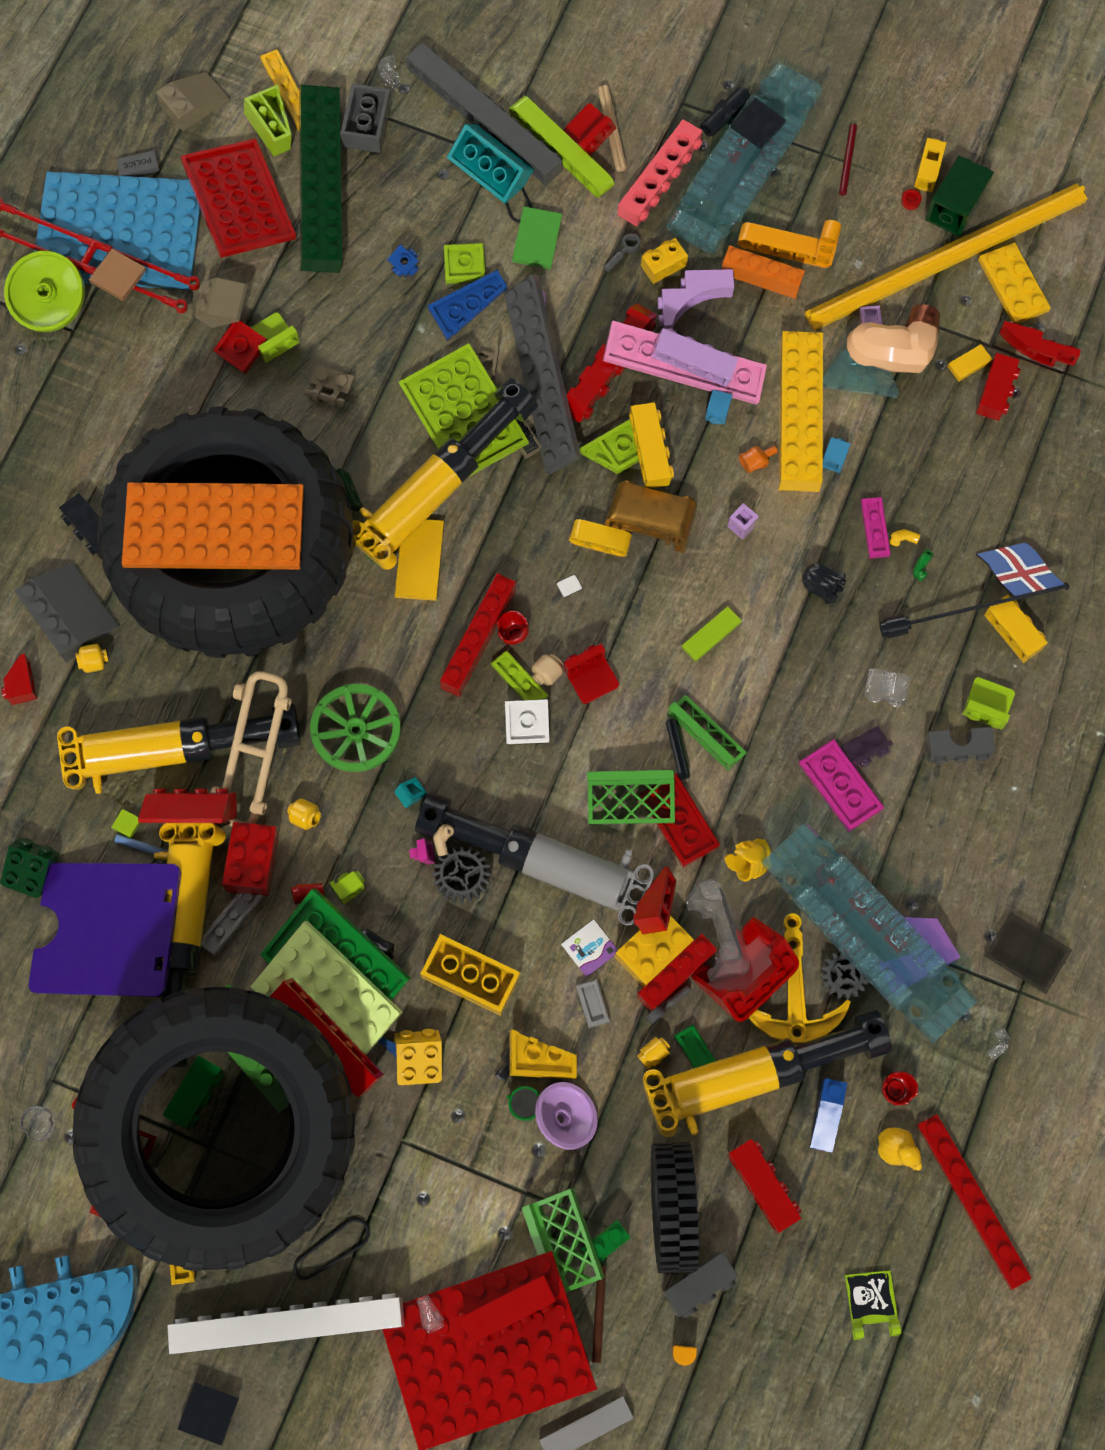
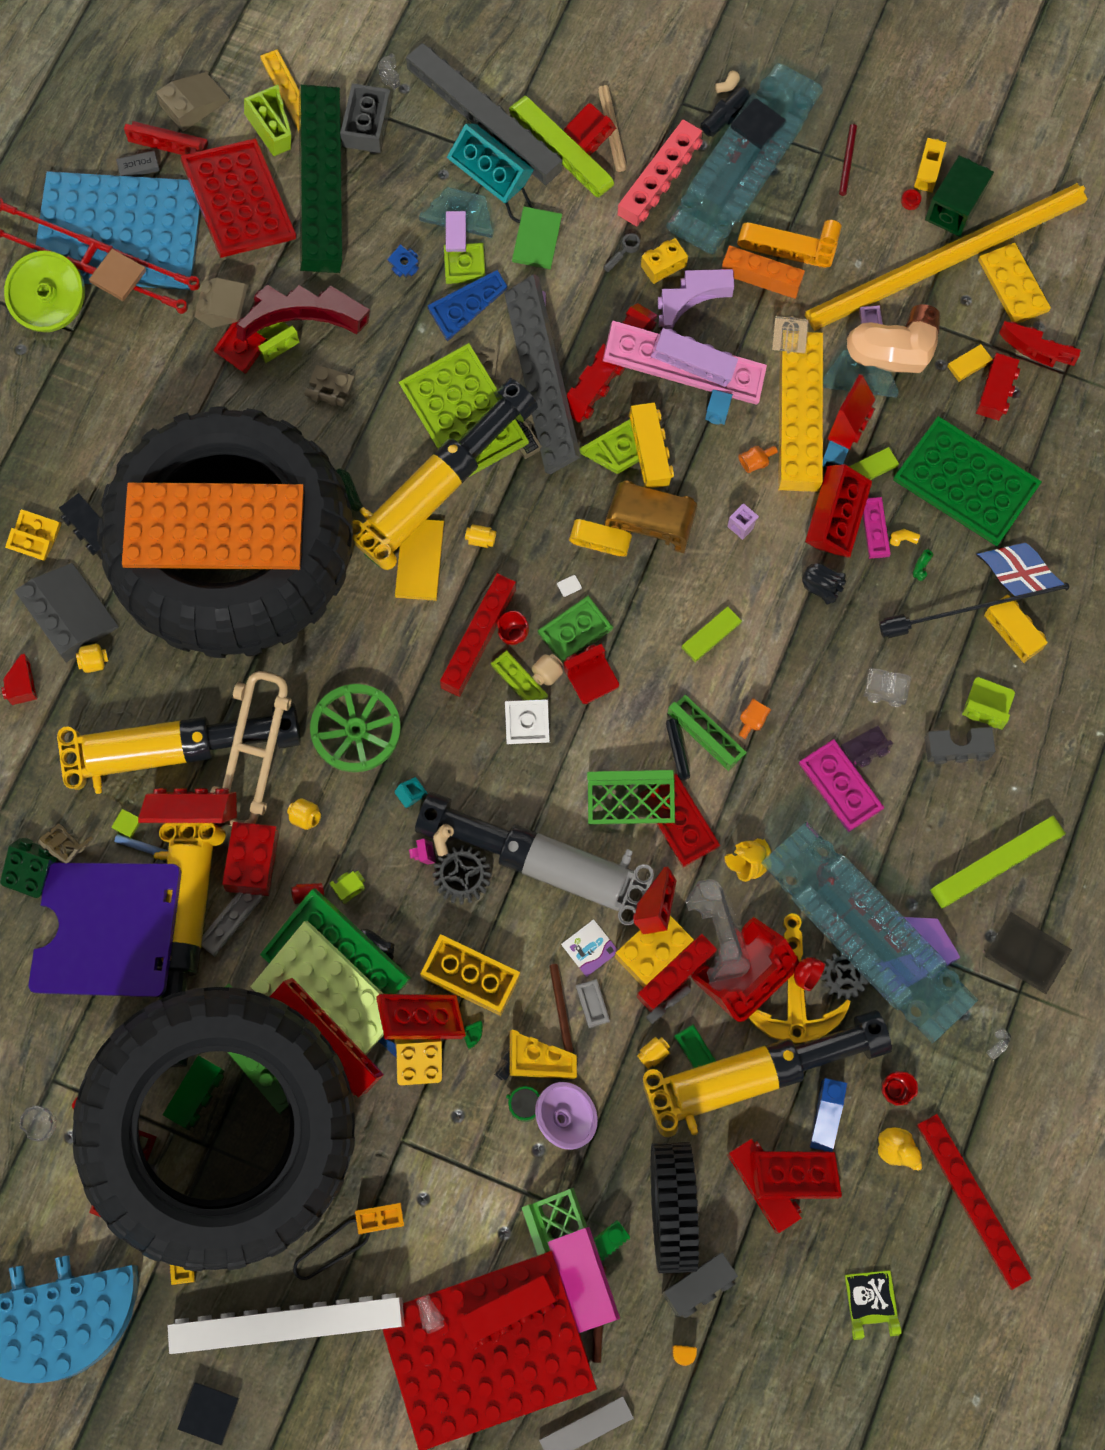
none -> yellow slope [5,509,62,561]
none -> dark tan piece [38,824,93,863]
none -> red fence [124,121,208,155]
none -> dark red arch [236,285,370,341]
none -> light orange hinge [355,1203,404,1235]
none -> red tile [376,994,466,1039]
none -> clear light blue wing [419,187,493,238]
none -> lavender tile [446,211,466,252]
none -> green tile [464,1020,483,1050]
none -> yellow brick [465,524,496,548]
none -> bright green tile [538,596,613,664]
none -> dark pink tile [548,1227,620,1333]
none -> copper bar [549,964,573,1052]
none -> tan arm [715,70,740,93]
none -> orange piece [738,698,771,739]
none -> red tile [750,1151,842,1199]
none -> clear piece [772,316,809,353]
none -> red hair [794,957,825,991]
none -> red slope [805,464,872,558]
none -> red slope [828,374,876,449]
none -> lime tile [849,447,899,480]
none -> green plate [893,416,1042,547]
none -> lime beam [930,815,1066,909]

